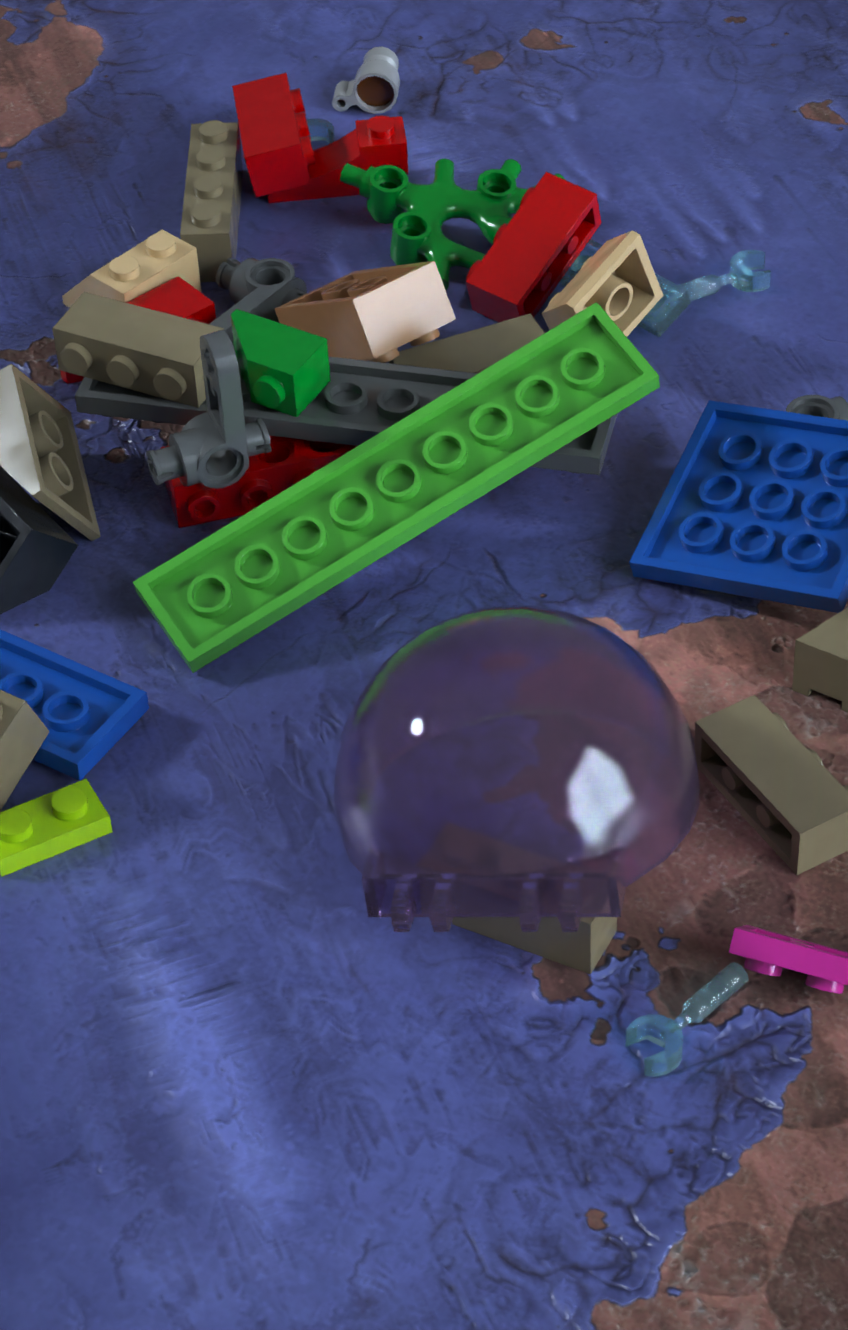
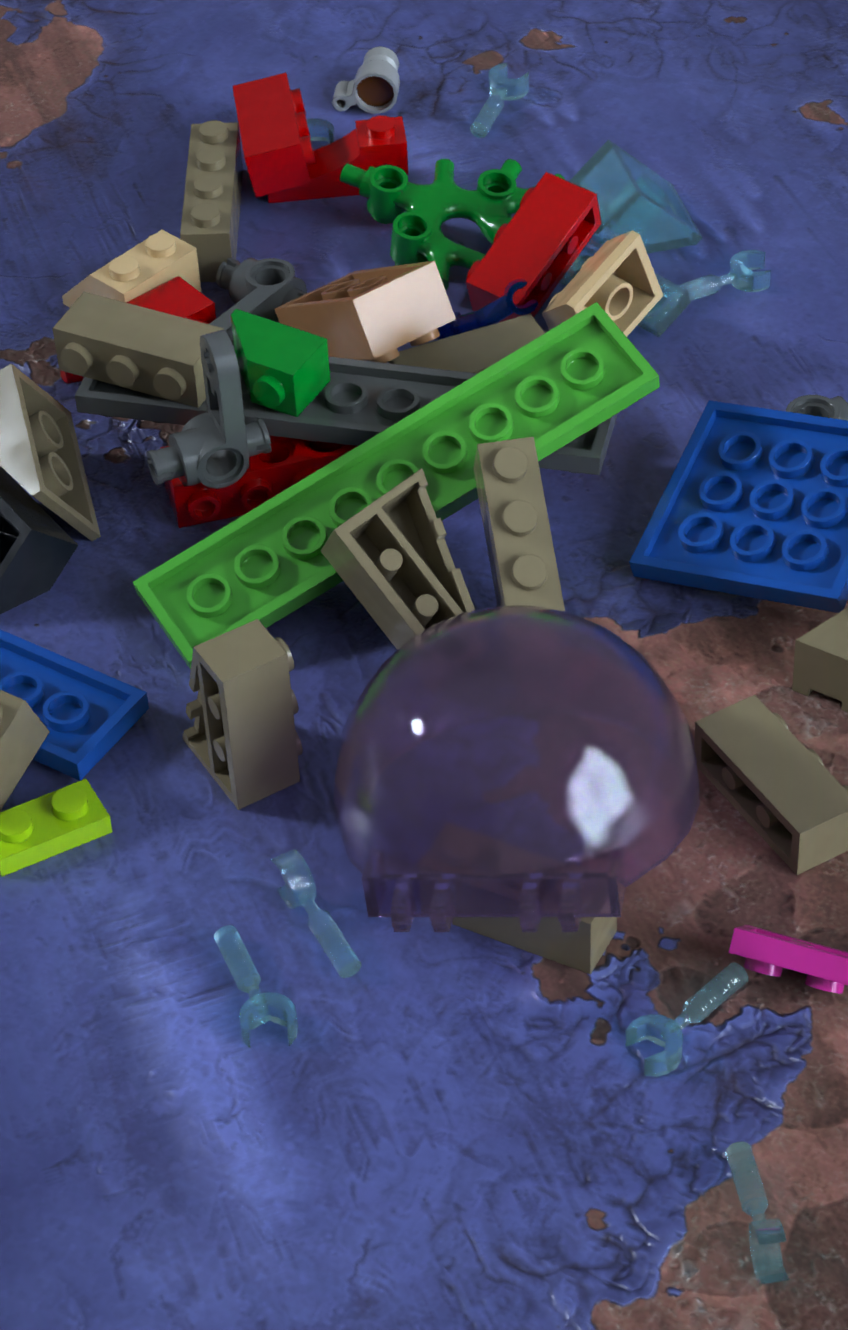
none -> dark tan wedge [183,619,303,810]
none -> clear light blue piece [214,925,298,1048]
none -> clear light blue piece [270,849,362,978]
none -> dark tan wedge [321,468,484,685]
none -> clear blue arm [437,279,538,340]
none -> clear light blue piece [470,63,529,138]
none -> dark tan brick [473,436,573,680]
none -> clear light blue slope [569,139,703,254]
none -> clear light blue piece [725,1142,789,1285]

